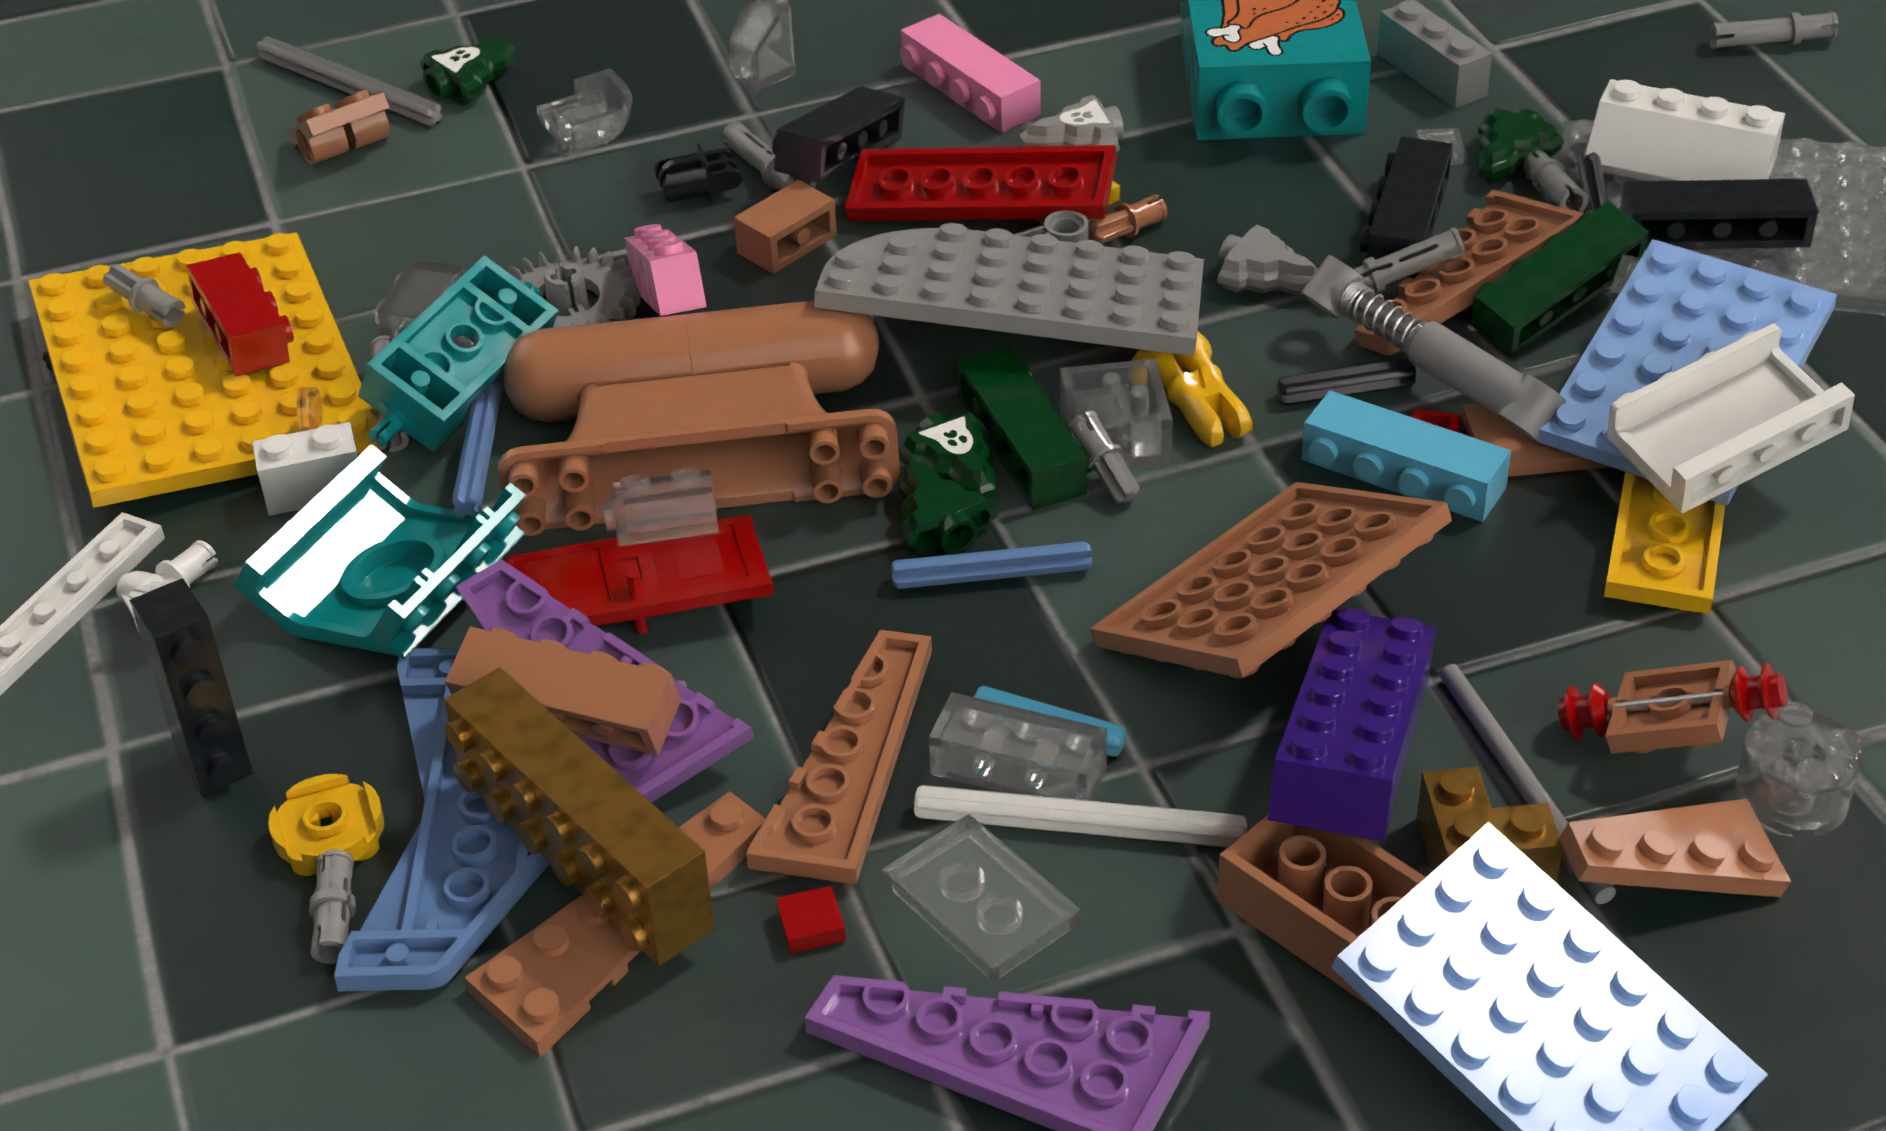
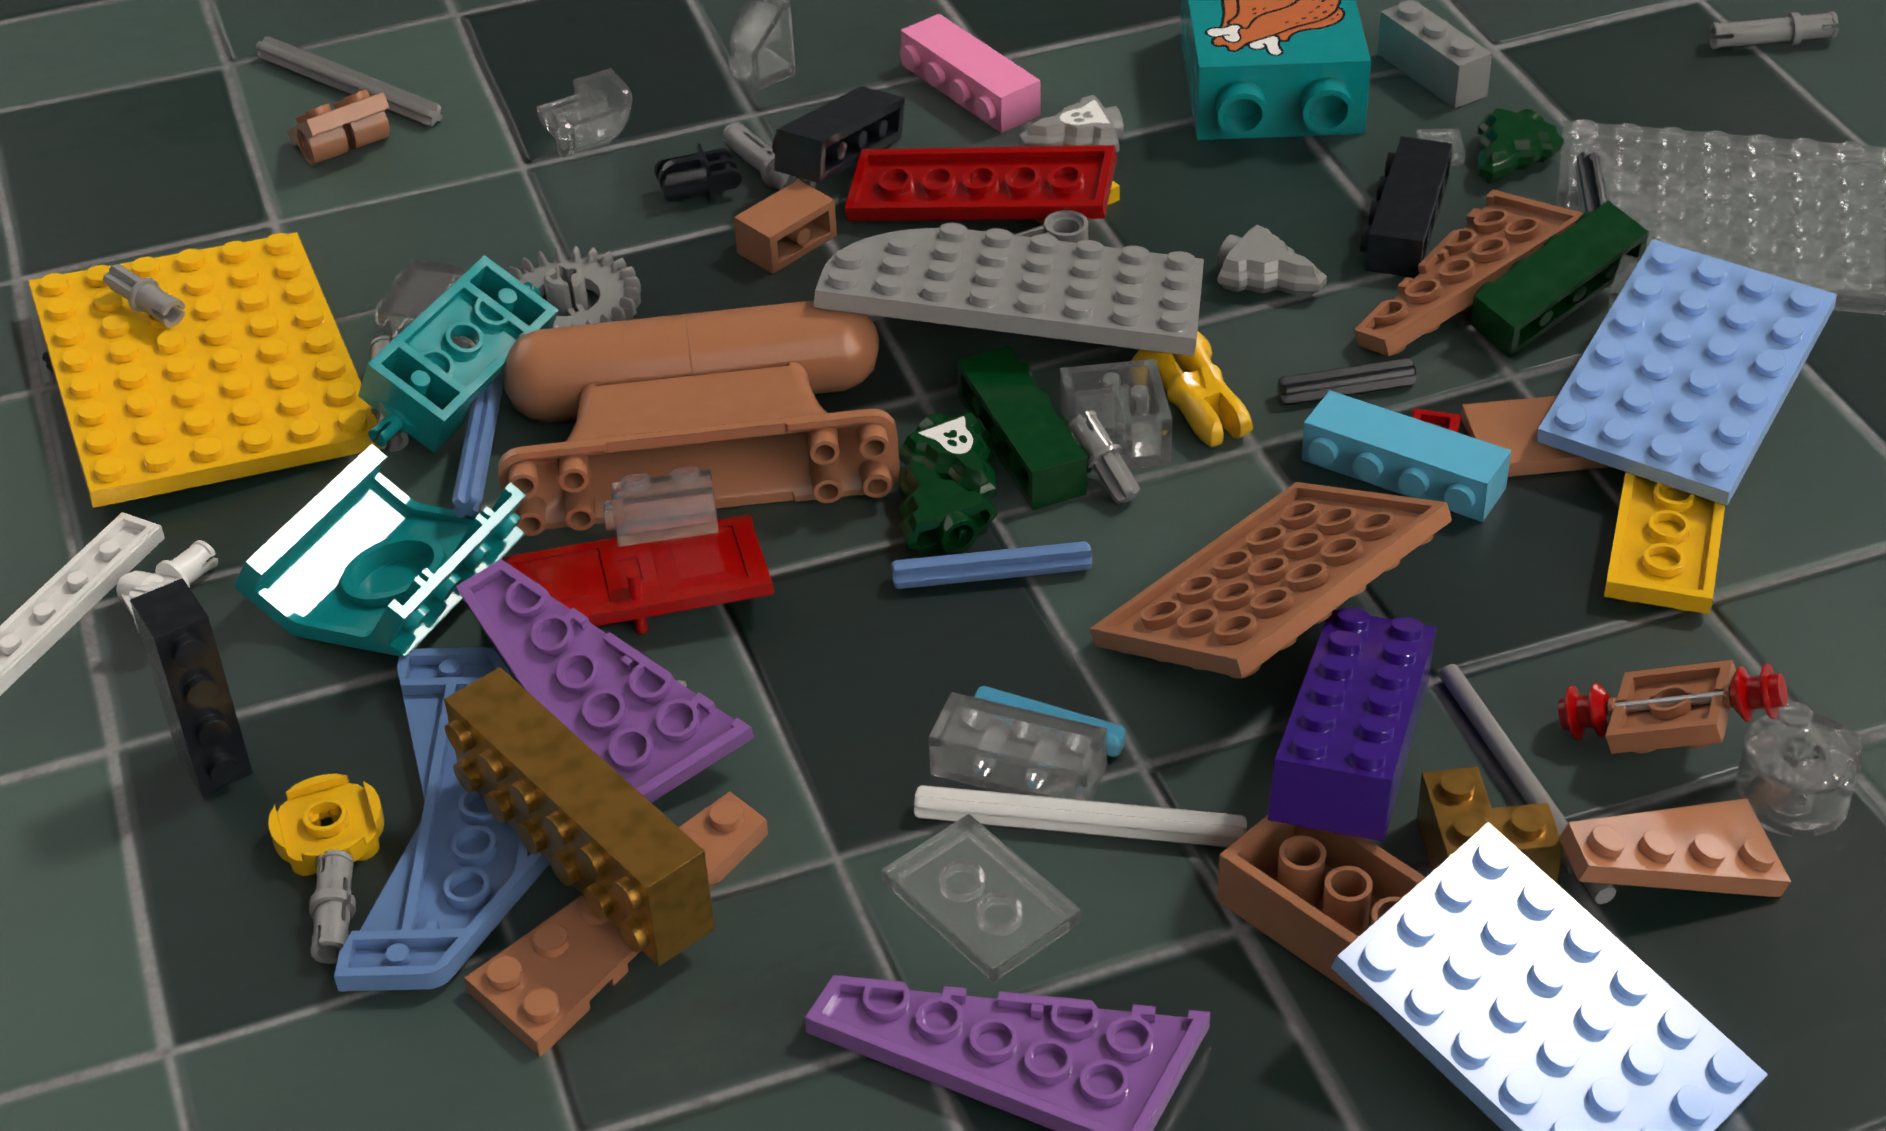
red brick [186,252,294,376] -> none
white brick [252,422,358,516] -> none
clear yellow tile [297,387,323,432] -> none
dark green rock [420,37,517,106] -> none
nougat brick [445,626,681,756] -> none
bright pink brick [624,224,707,316] -> none
nougat wing [746,630,932,885] -> none
red tile [776,886,846,954] -> none
nougat axle [1089,194,1168,244] -> none
light grey piece [1301,254,1566,442] -> none
light grey pin [1353,227,1465,294] -> none
light grey pin [1523,150,1589,213] -> none
white slope [1585,79,1786,181] -> none
white panel [1607,323,1855,514] -> none
black brick [1620,179,1819,249] -> none

